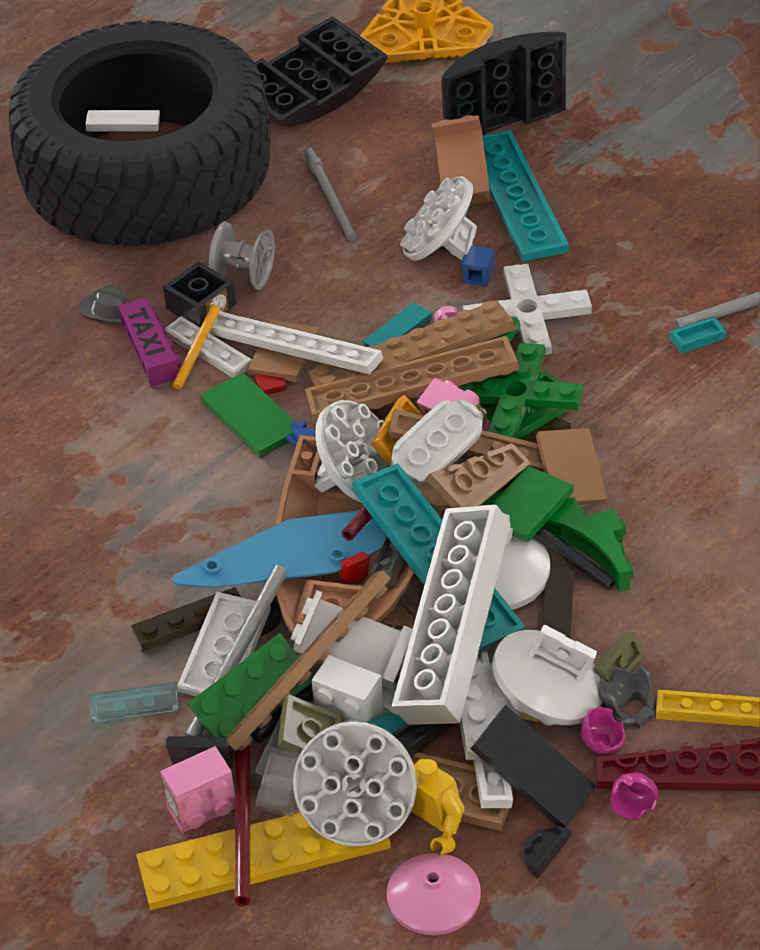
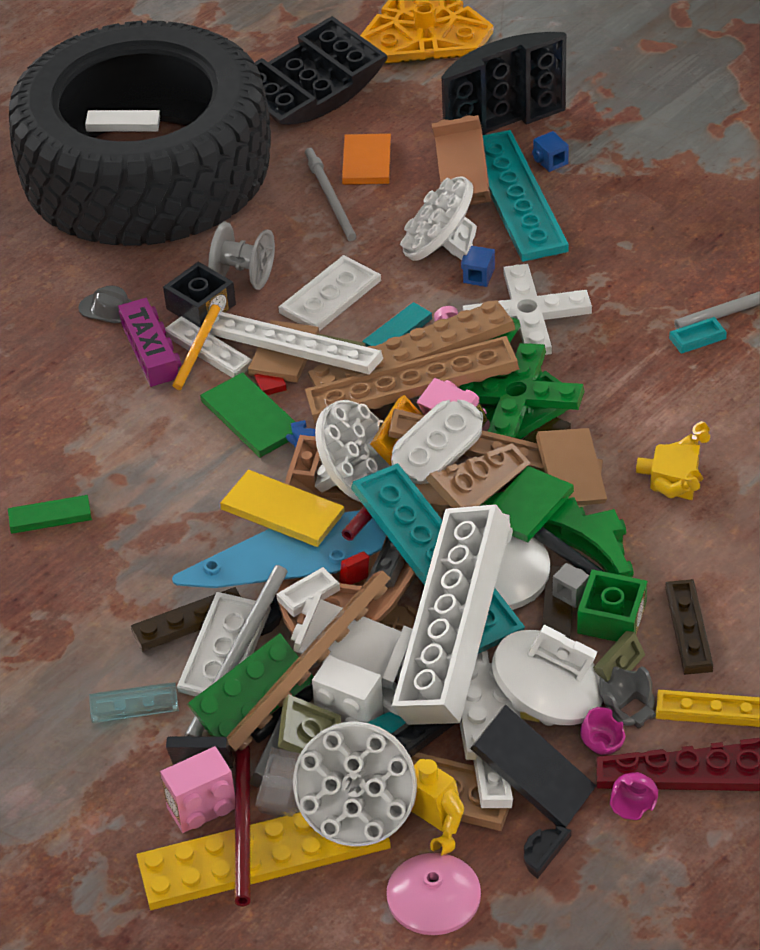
none -> green tile [8,495,92,534]
none -> yellow tile [220,469,344,547]
none -> white tile [277,567,340,617]
none -> white tile [279,255,381,331]
none -> orange tile [342,134,391,185]
none -> blue brick [532,131,569,172]
none -> light grey plate [553,563,589,608]
none -> green brick [577,570,648,642]
none -> yellow torso [636,422,710,500]
none -> dark brown tile [665,579,714,675]

